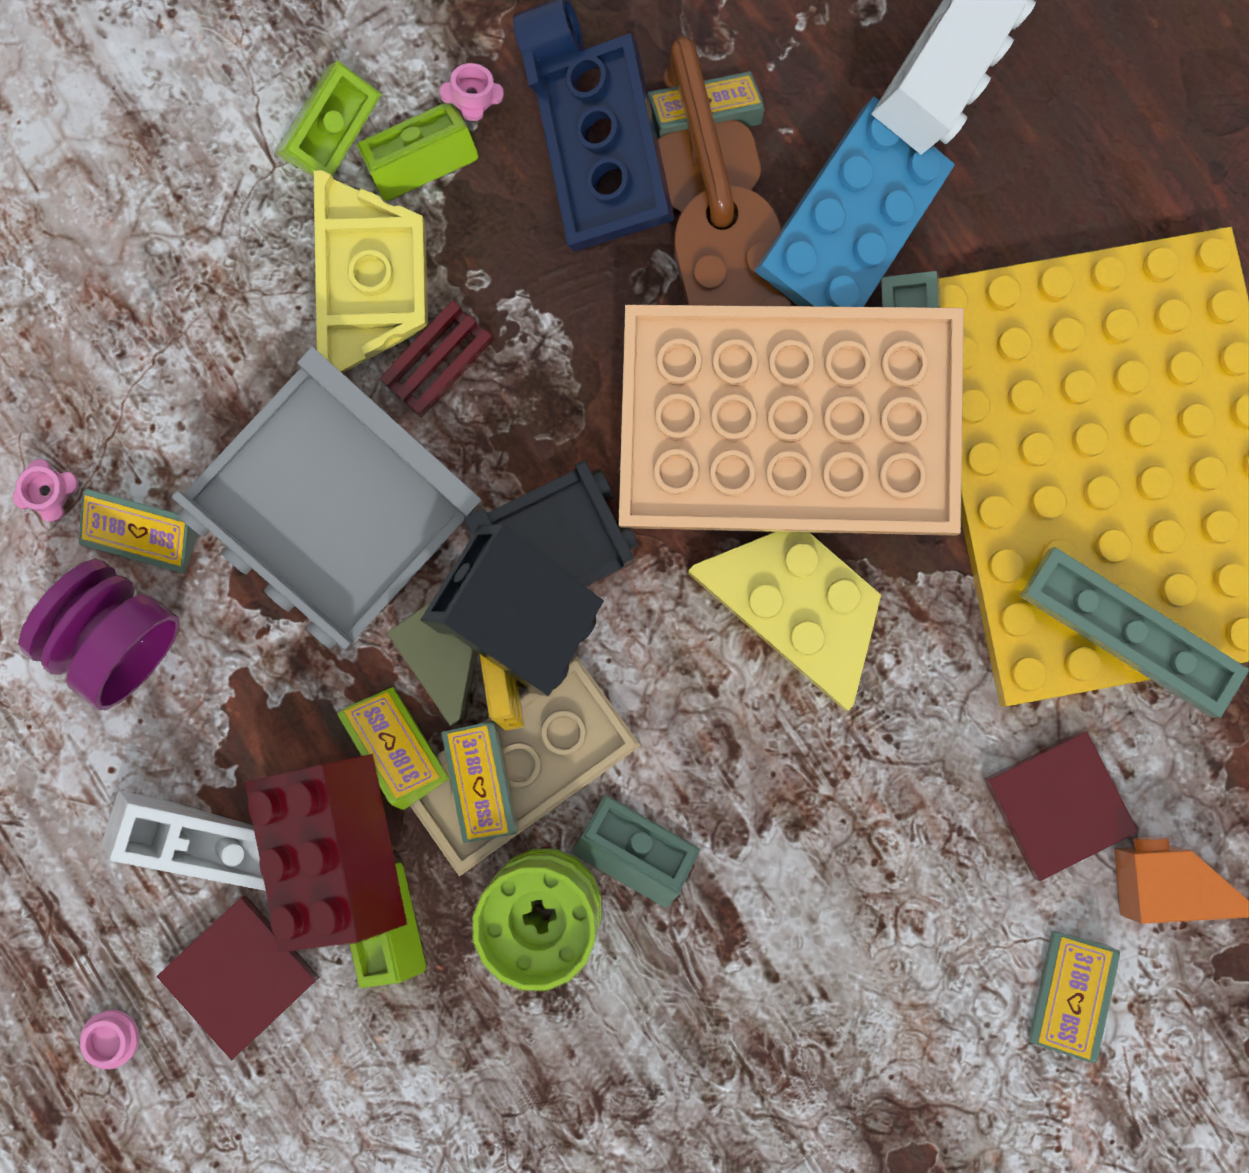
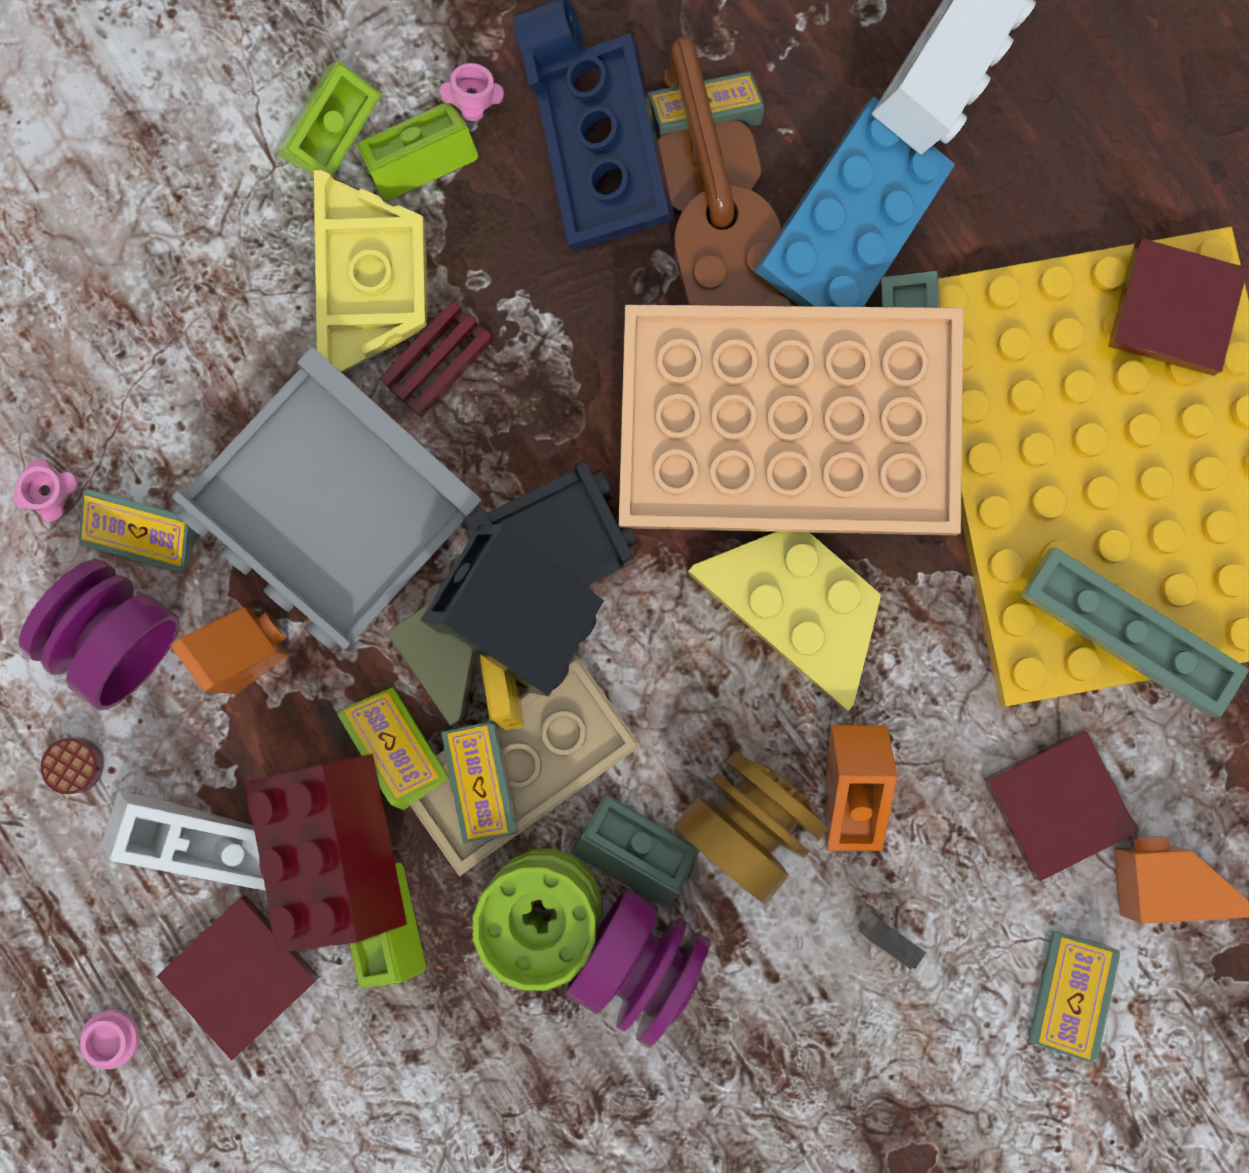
none -> tile [41,738,104,794]
none -> orange slope [170,607,290,694]
none -> magenta wheel [564,887,711,1048]
none -> pearl gold wheel [674,751,828,905]
none -> orange slope [826,725,898,851]
none -> clear smoke tile [857,911,926,970]
none -> dark red tile [1108,238,1248,376]

